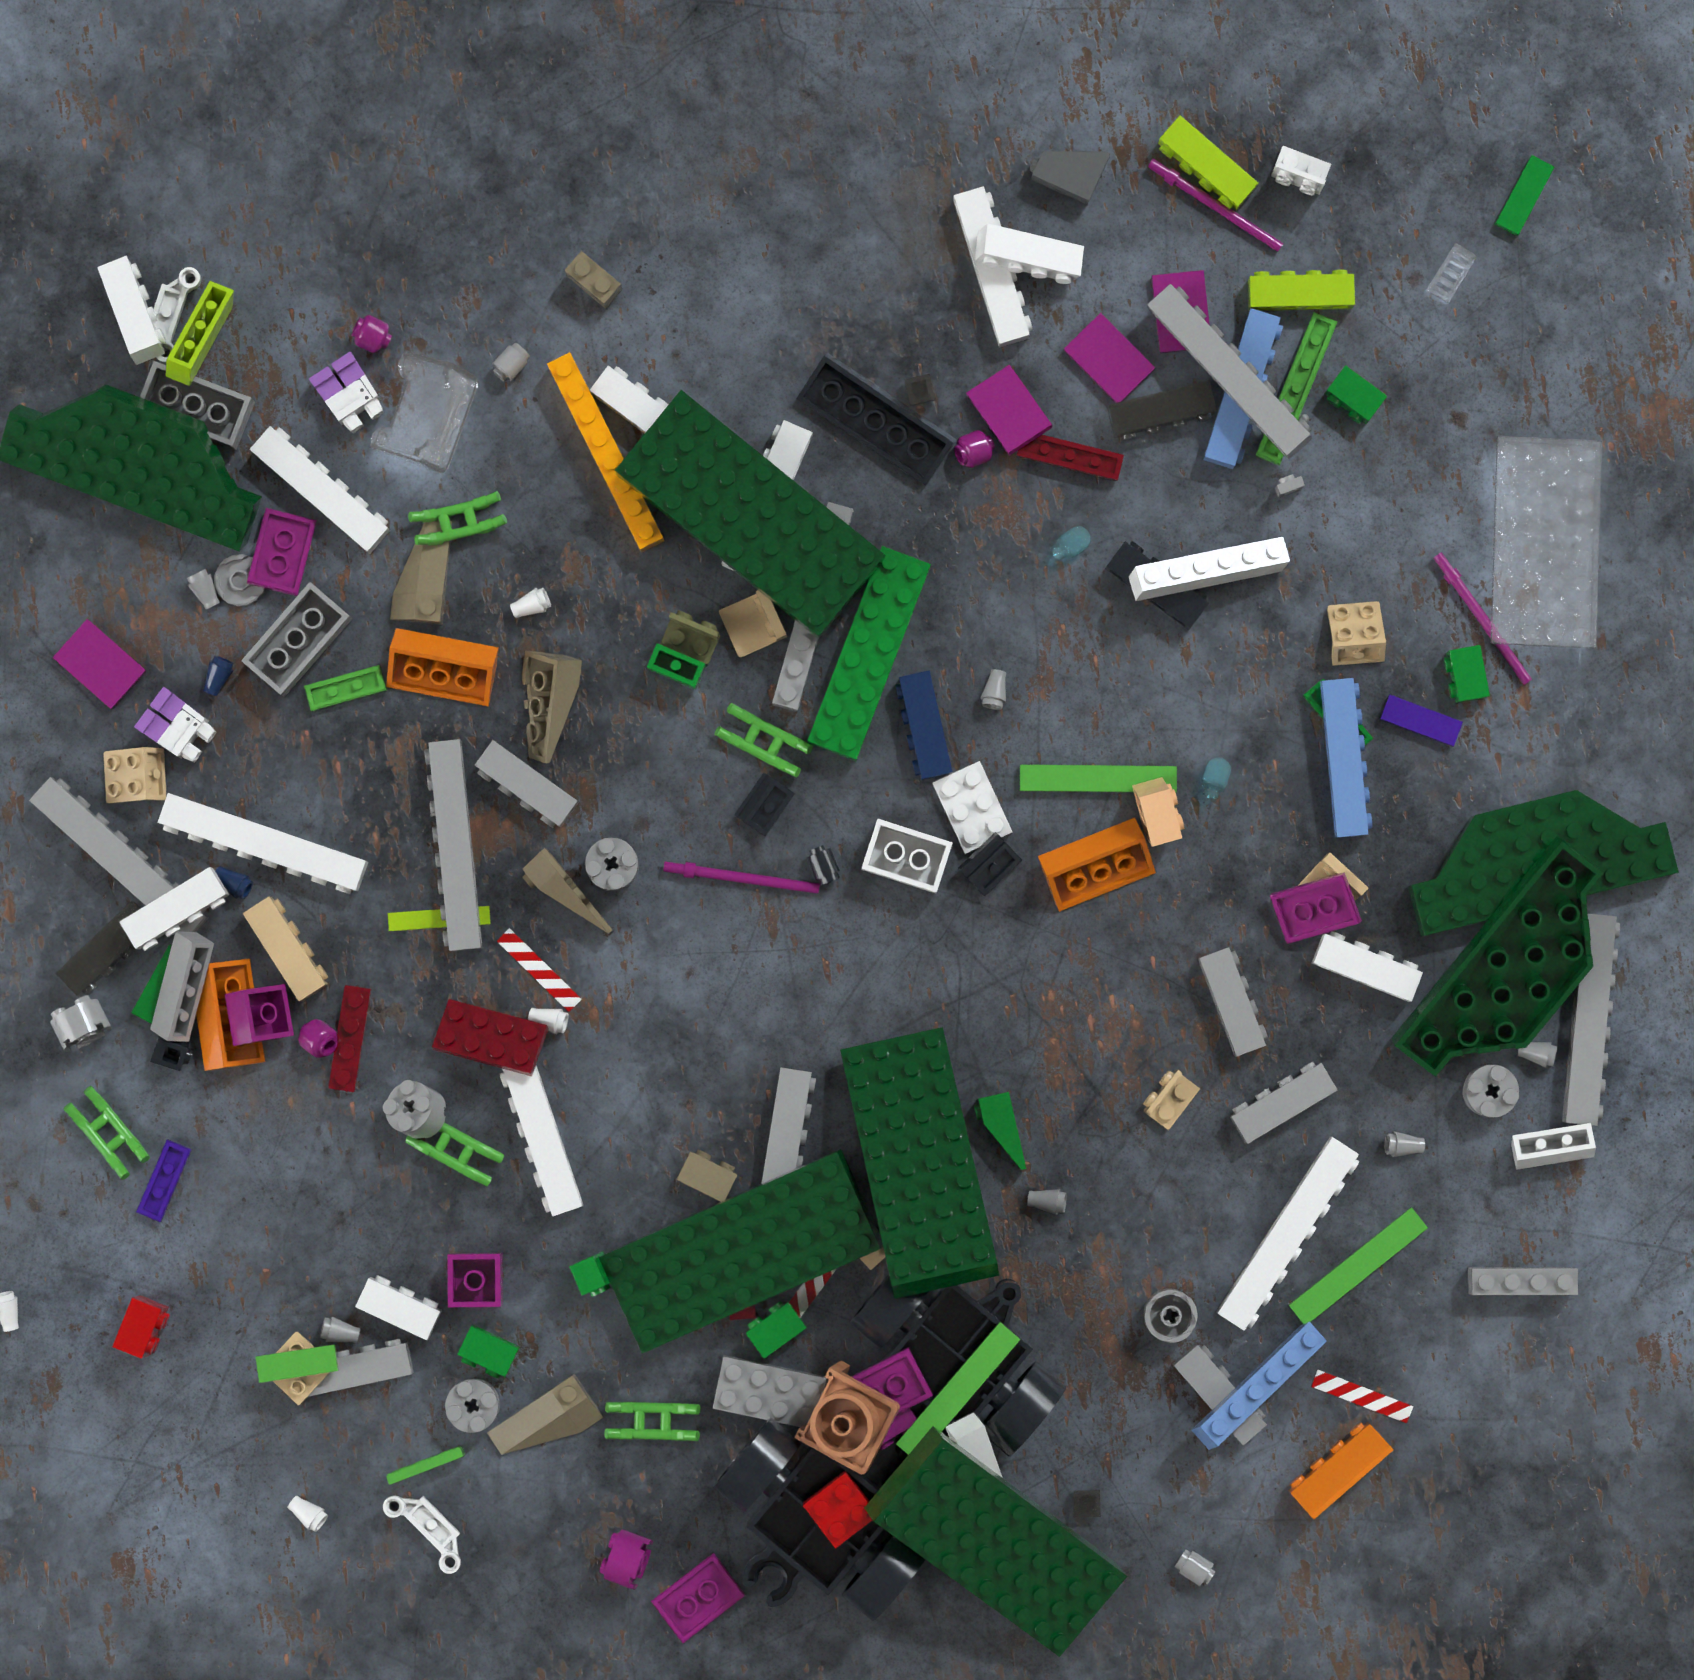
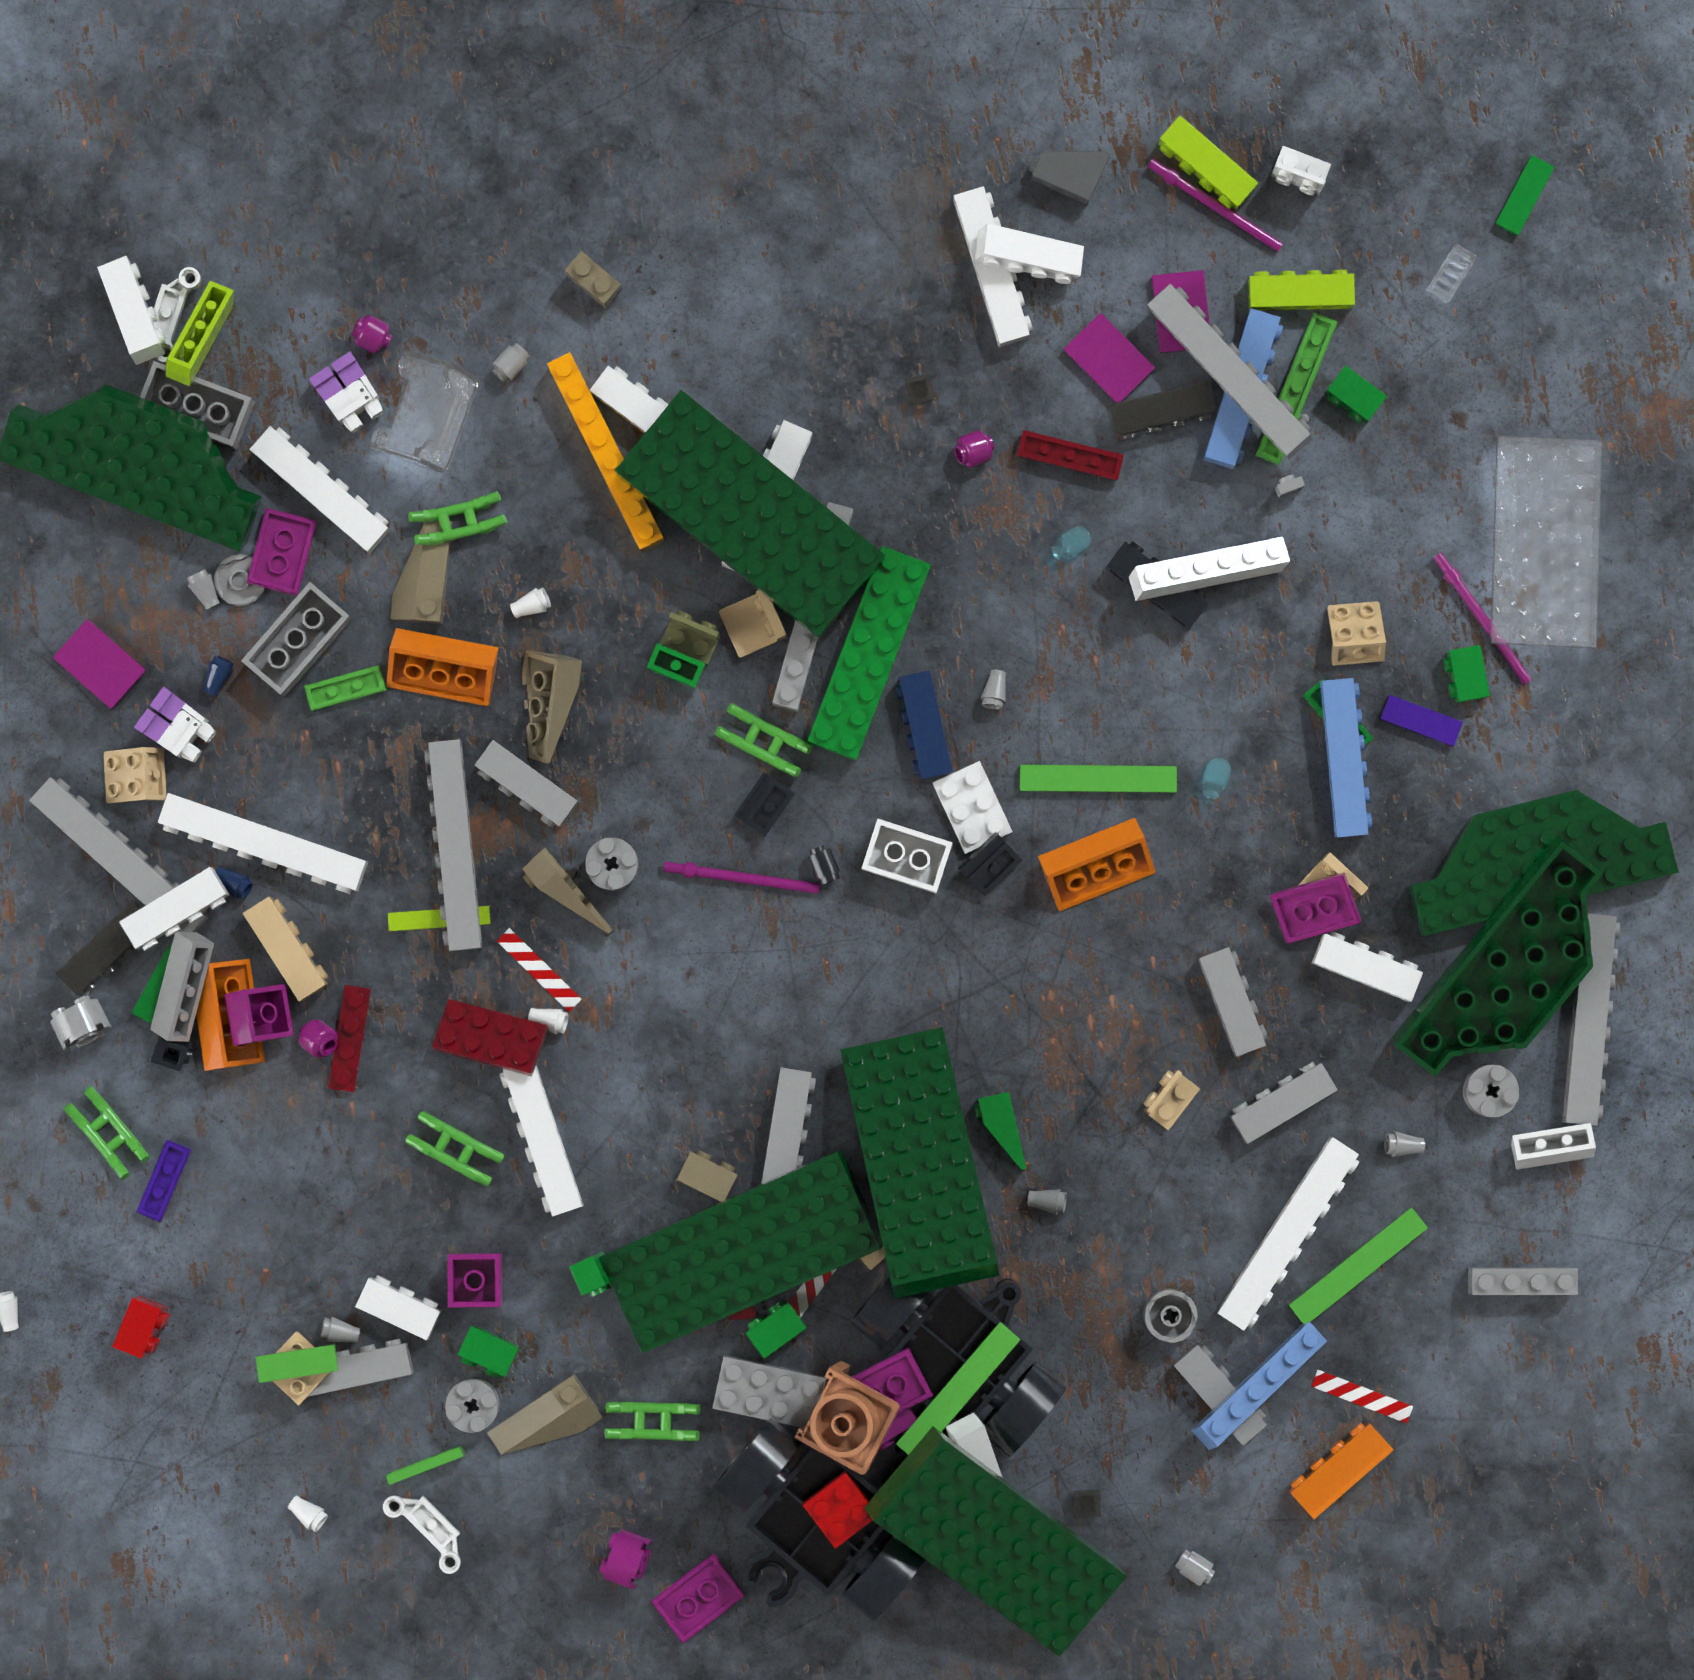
light grey brick [383,1080,446,1139] -> none
black arch [796,353,957,486] -> none
magenta tile [966,364,1053,456] -> none
light nougat brick [1132,777,1185,847] -> none
light grey cone [1518,1042,1558,1068] -> none

